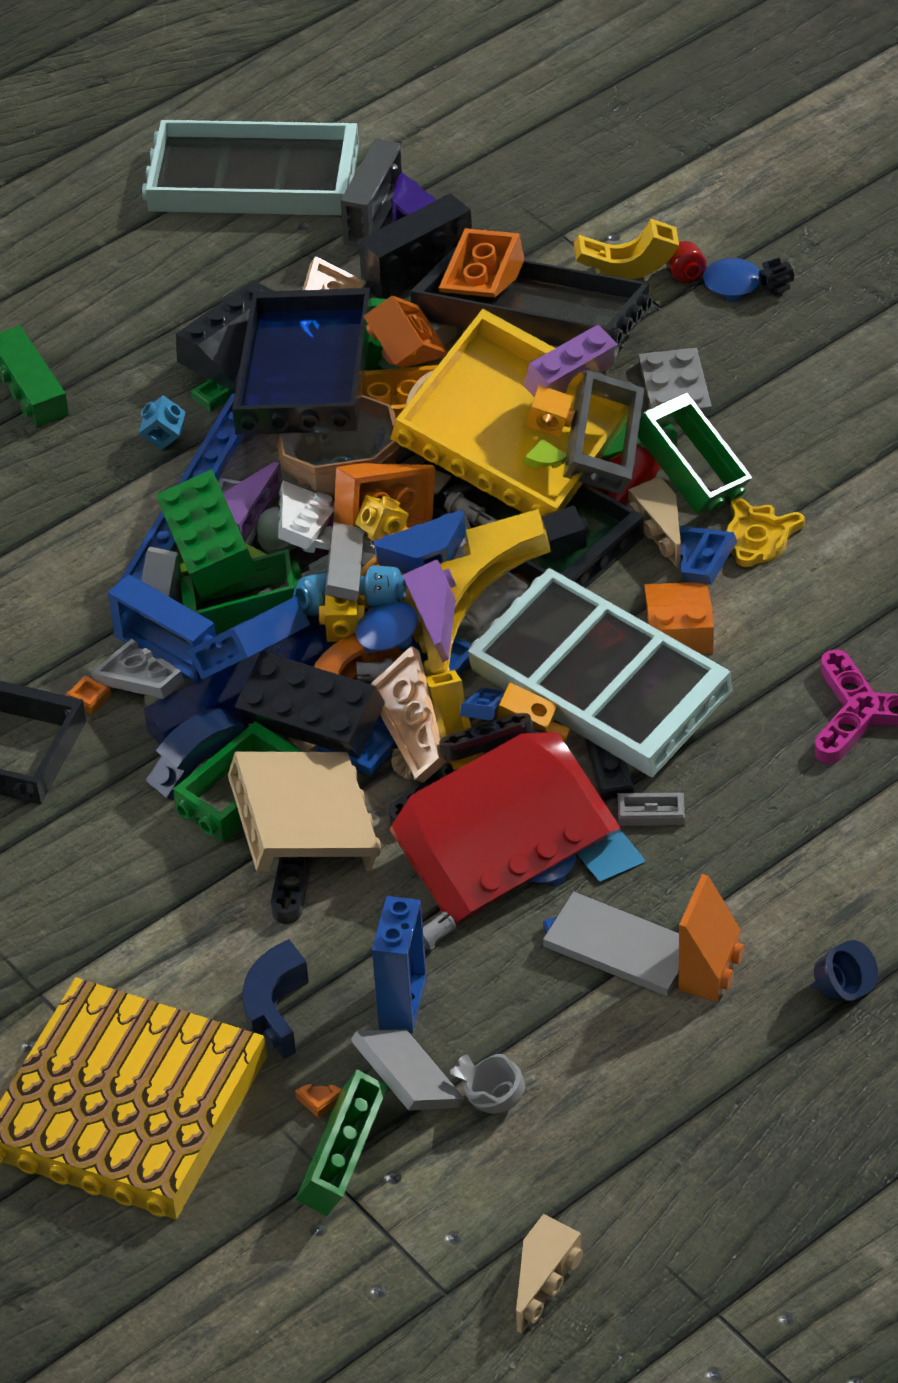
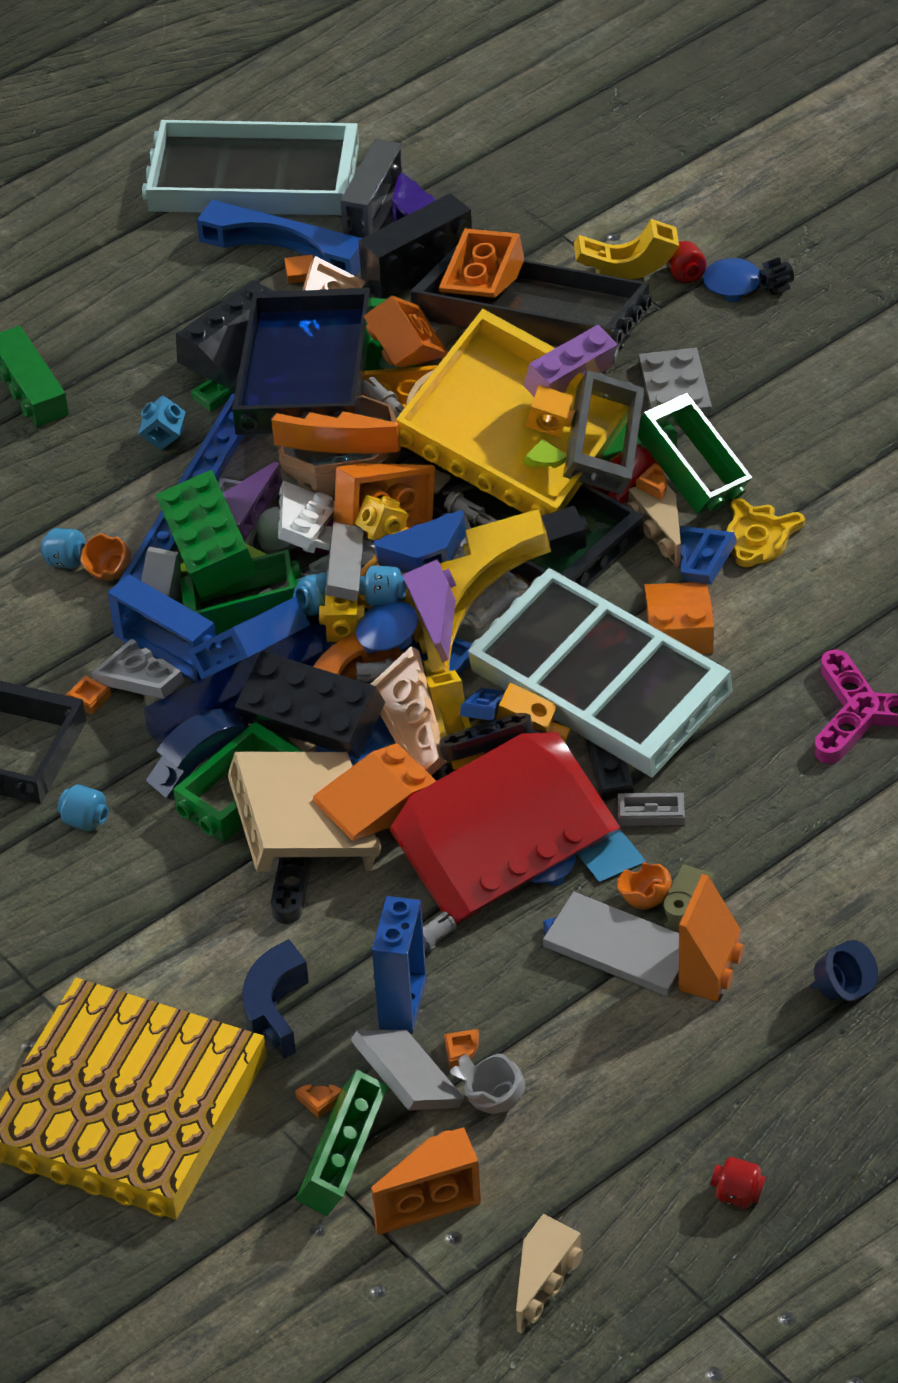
none -> dark azure head [41,528,86,569]
none -> dark azure head [57,784,109,832]
none -> orange hair [80,533,131,581]
none -> blue arch [197,200,362,276]
none -> orange slope [271,411,401,454]
none -> orange tile [284,254,313,284]
none -> orange slope [312,743,436,841]
none -> light grey pin [362,377,404,418]
none -> orange slope [371,1127,481,1235]
none -> orange tile [444,1029,479,1069]
none -> orange hair [617,862,672,910]
none -> orange tile [636,463,667,500]
none -> olive leg [664,864,714,932]
none -> red head [710,1157,766,1209]

